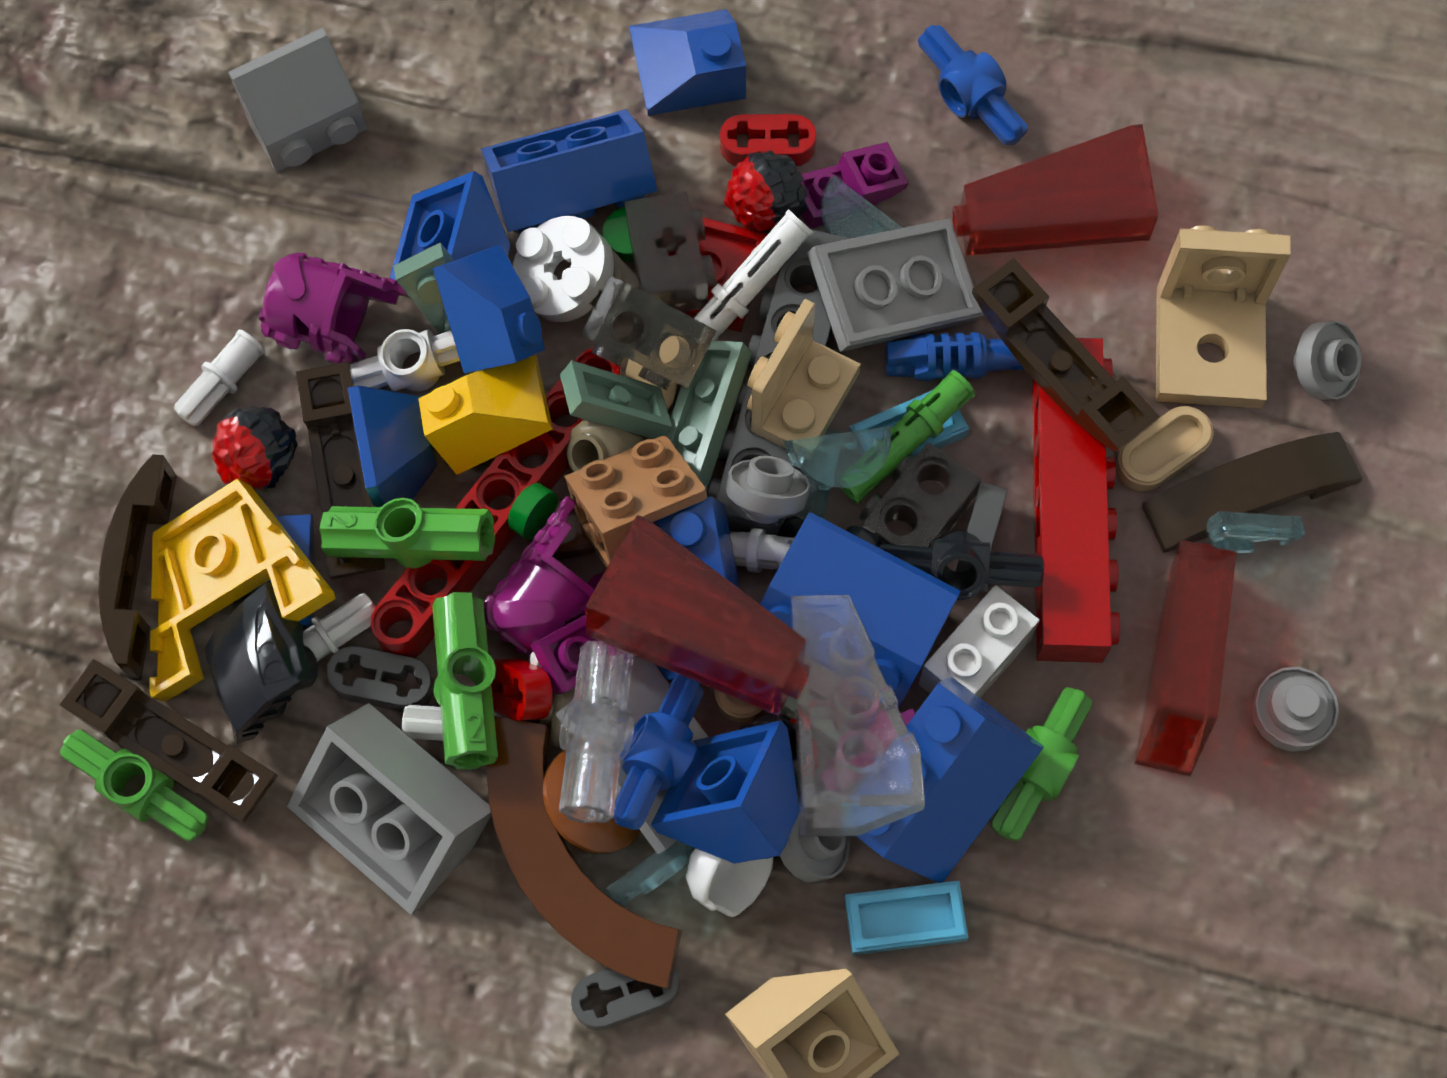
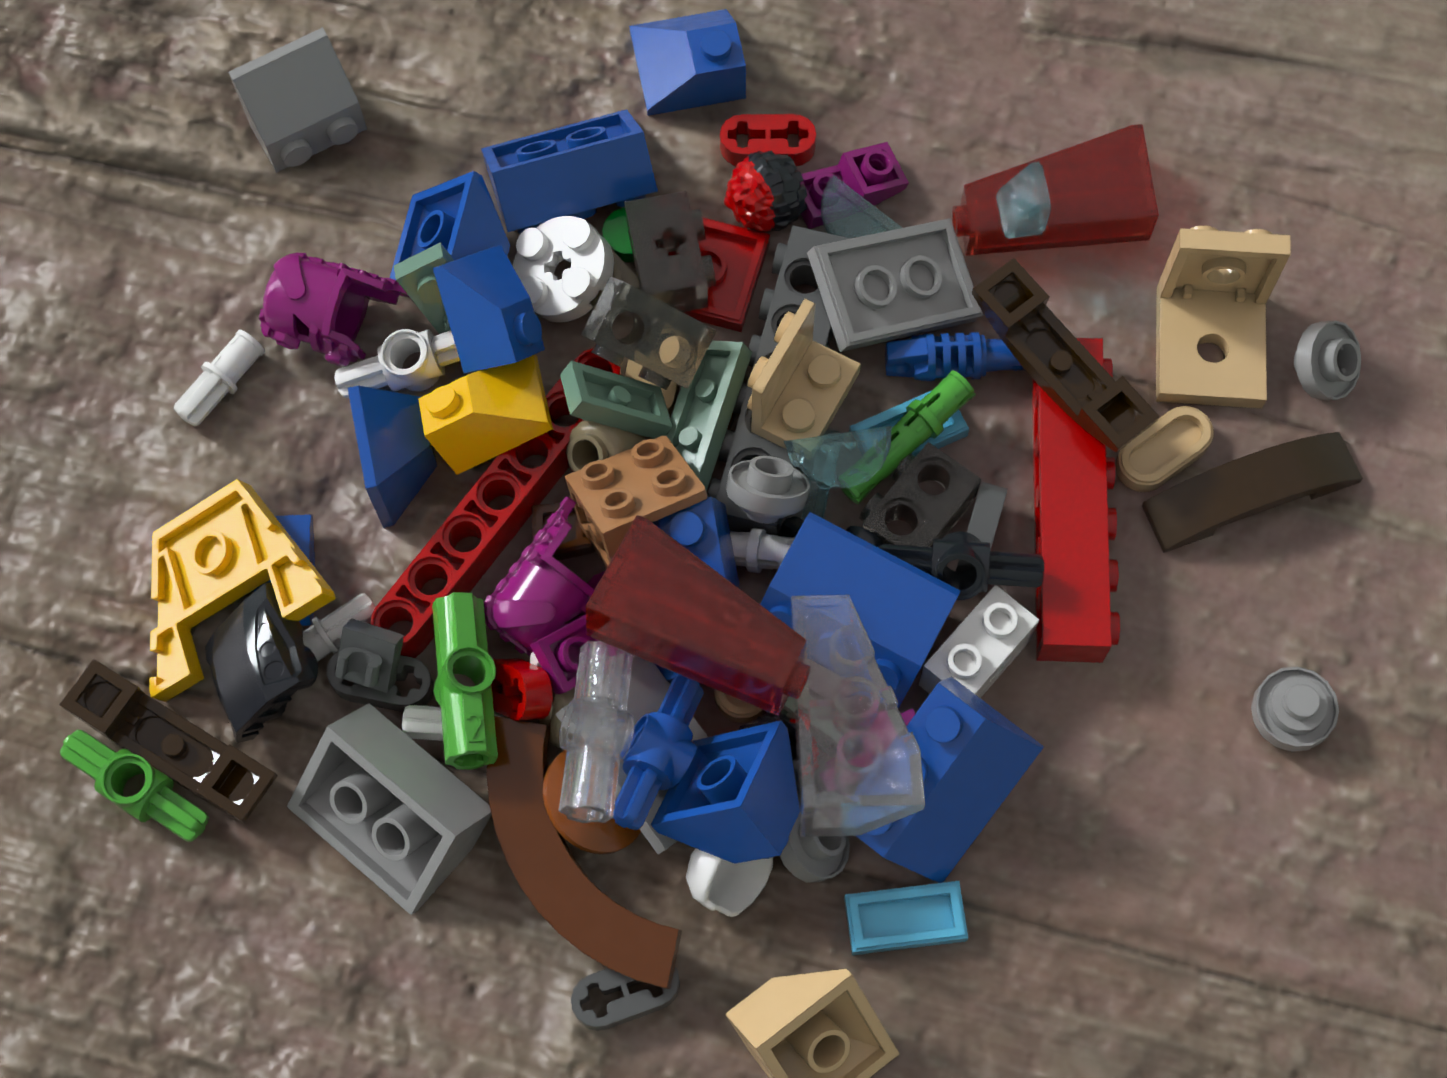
dark brown slope [98,454,177,680] -> none
piece [211,406,298,490] -> none
dark brown slope [295,361,385,579] -> none
bright green piece [319,498,496,568] -> none
green tile [508,483,558,540] -> none
clear light blue tile [602,841,695,907] -> none
white pin [682,209,813,343] -> none
blue axle [918,25,1028,146] -> none
bright green axle [991,687,1093,842] -> none
clear red slope [1135,540,1237,776] -> none
clear light blue tile [1205,511,1306,554] -> none
none -> dark grey tile [335,618,404,693]
none -> clear light blue slope [996,162,1051,238]

